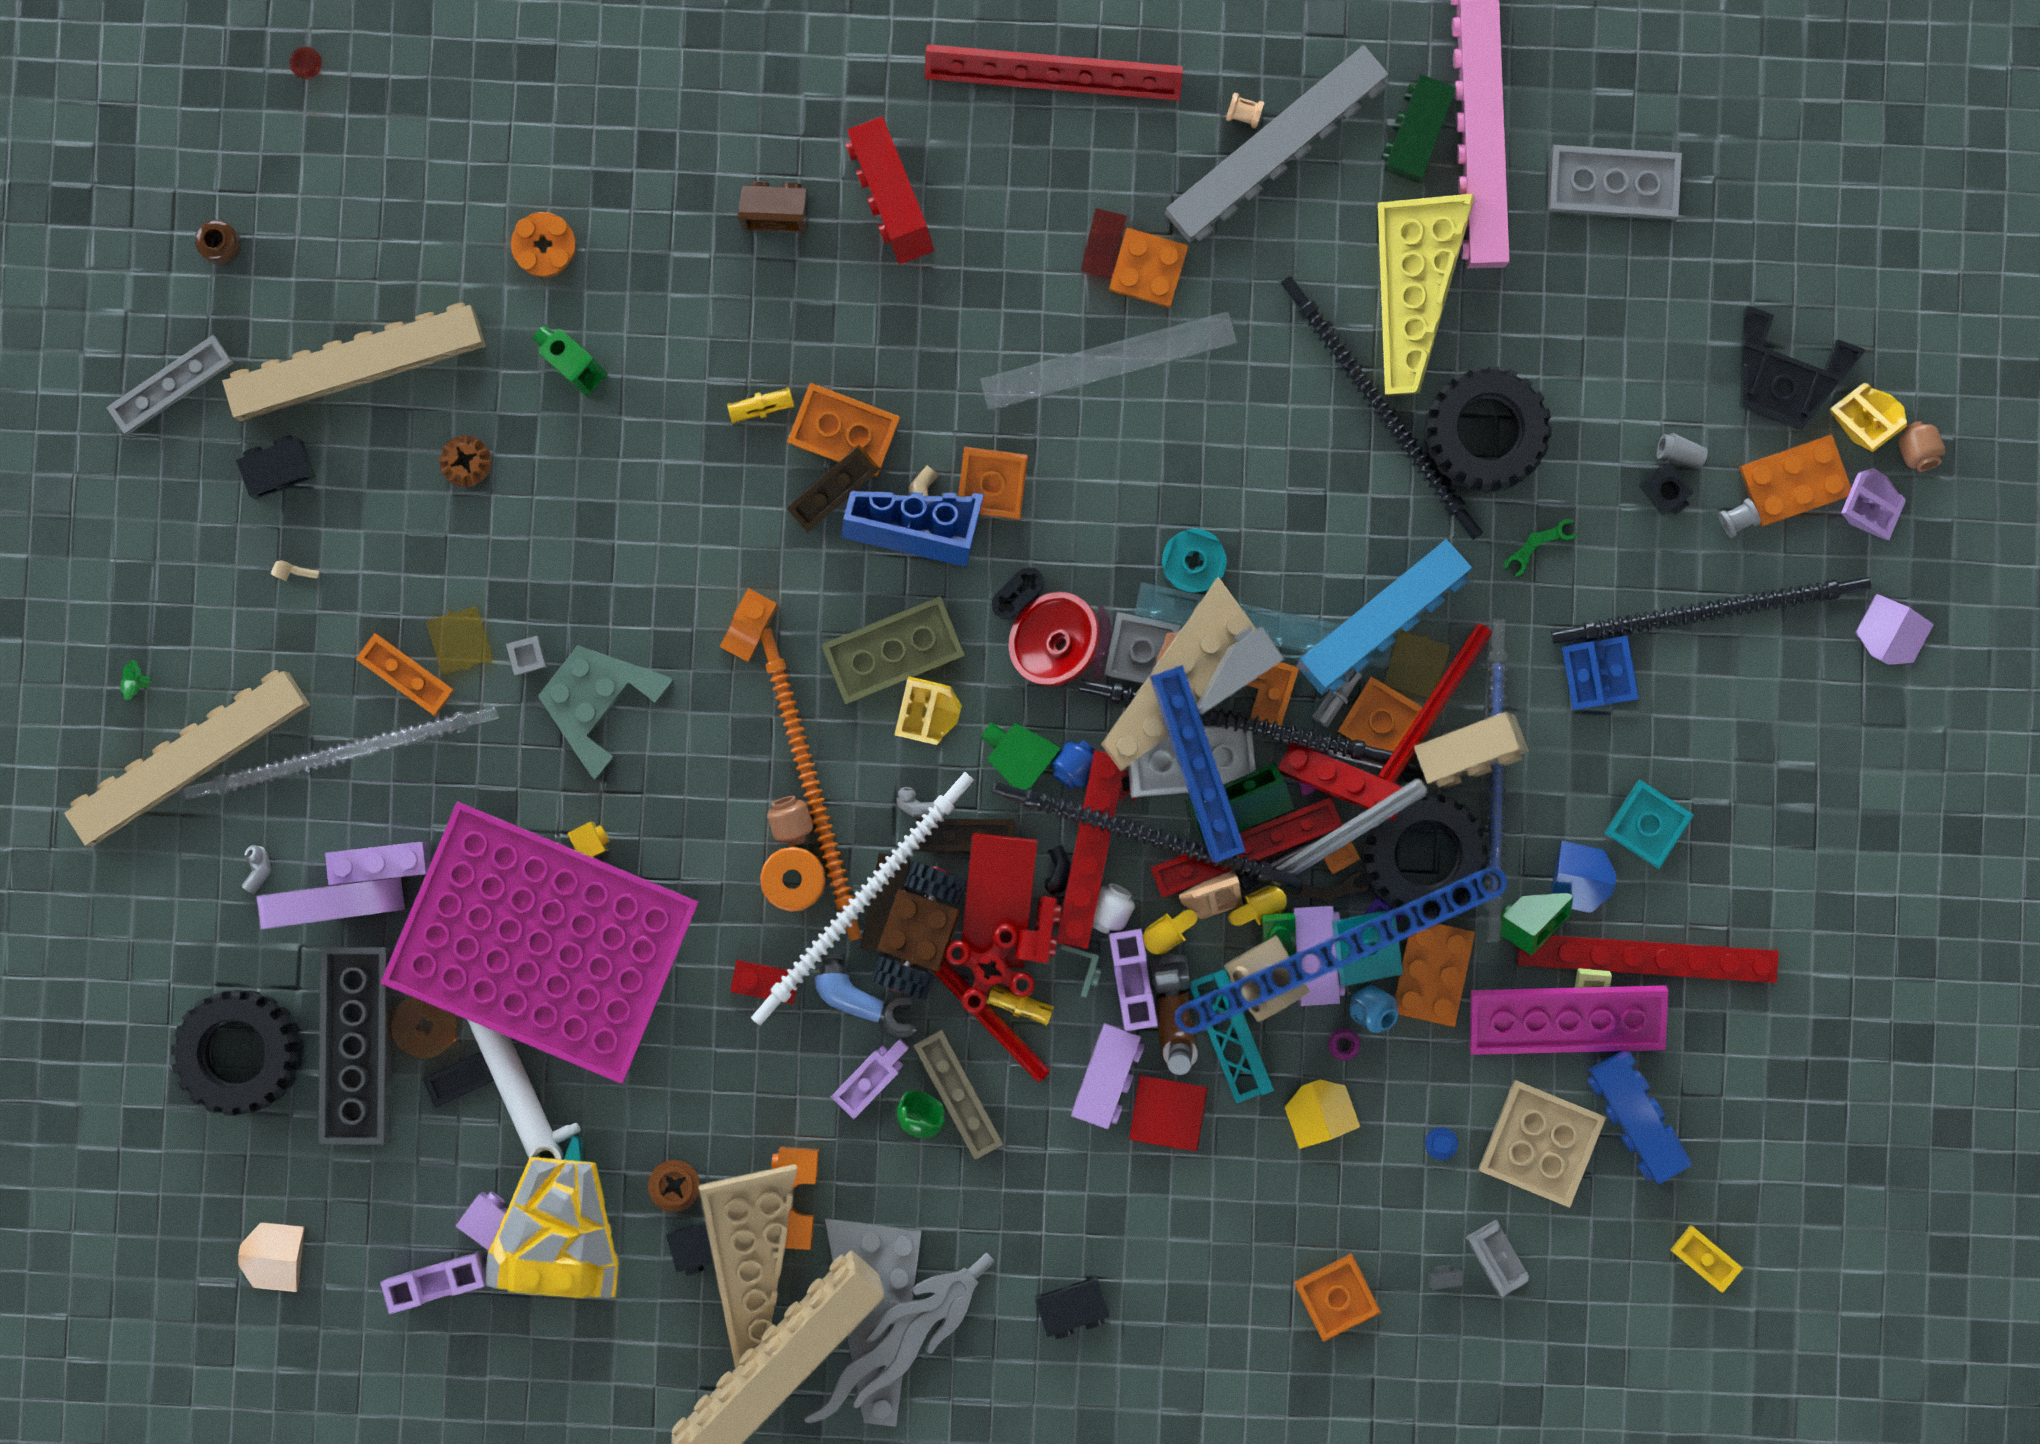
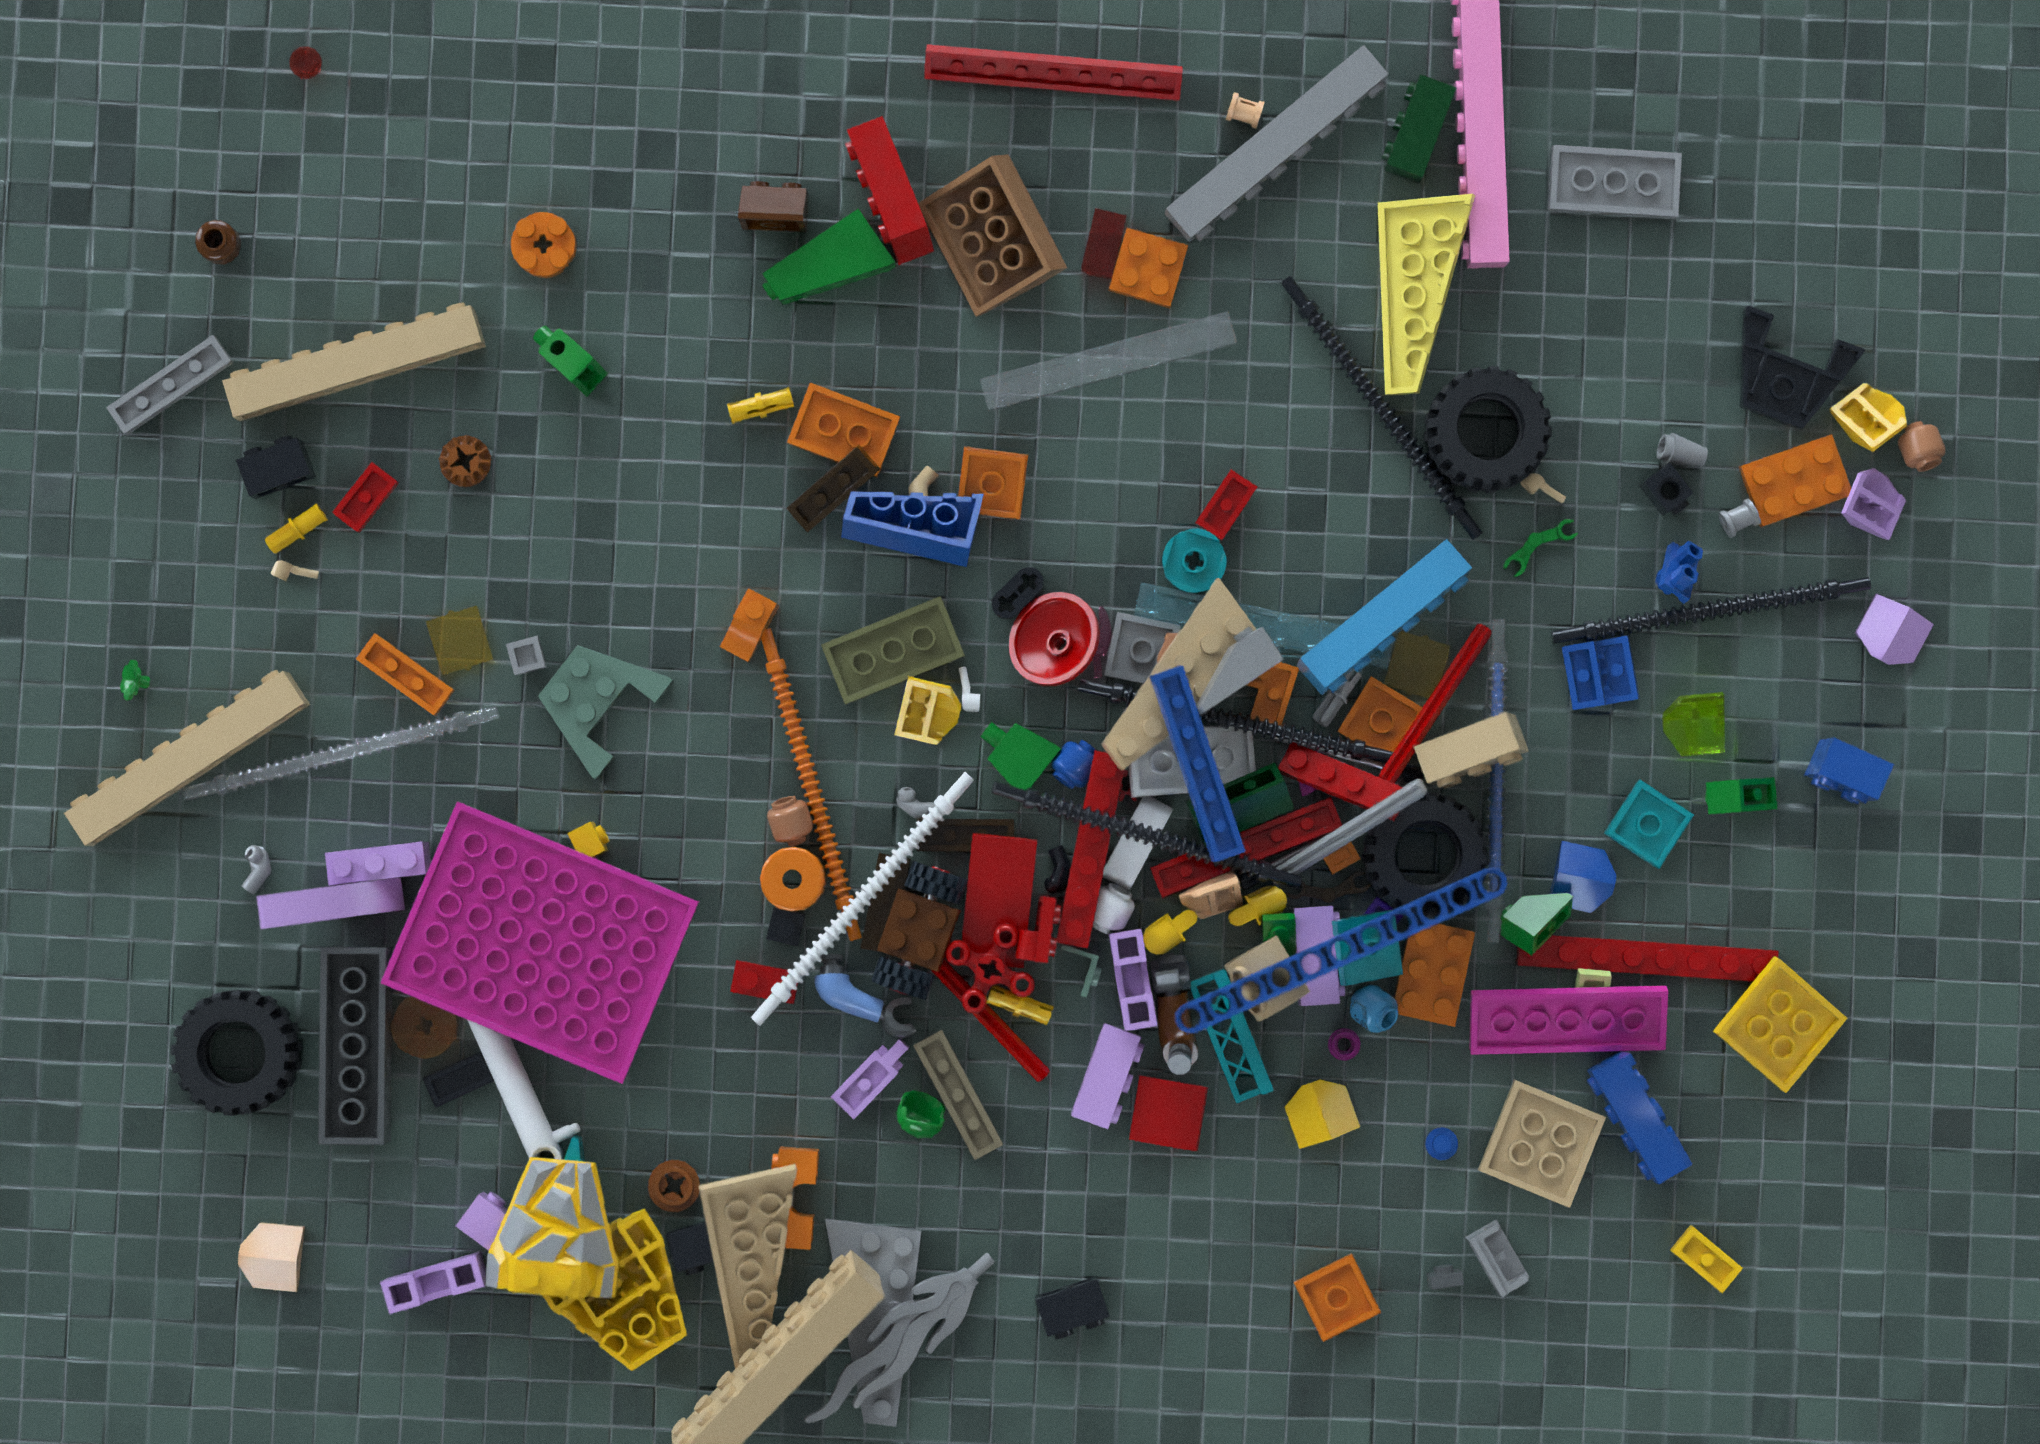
none -> yellow axle [265,503,328,554]
none -> red plate [332,462,399,533]
none -> yellow wedge [542,1208,687,1371]
none -> green slope [762,209,896,305]
none -> black plate [766,907,806,946]
none -> medium nougat slope [918,154,1067,317]
none -> white hand [958,667,980,712]
none -> white beam [1103,796,1173,891]
none -> red plate [1195,469,1257,541]
none -> tan hand [1520,473,1566,503]
none -> blue hips [1655,541,1703,604]
none -> clear neon green slope [1662,692,1725,756]
none -> green slope [1705,777,1778,815]
none -> yellow plate [1713,956,1848,1093]
none -> blue brick [1804,738,1894,804]

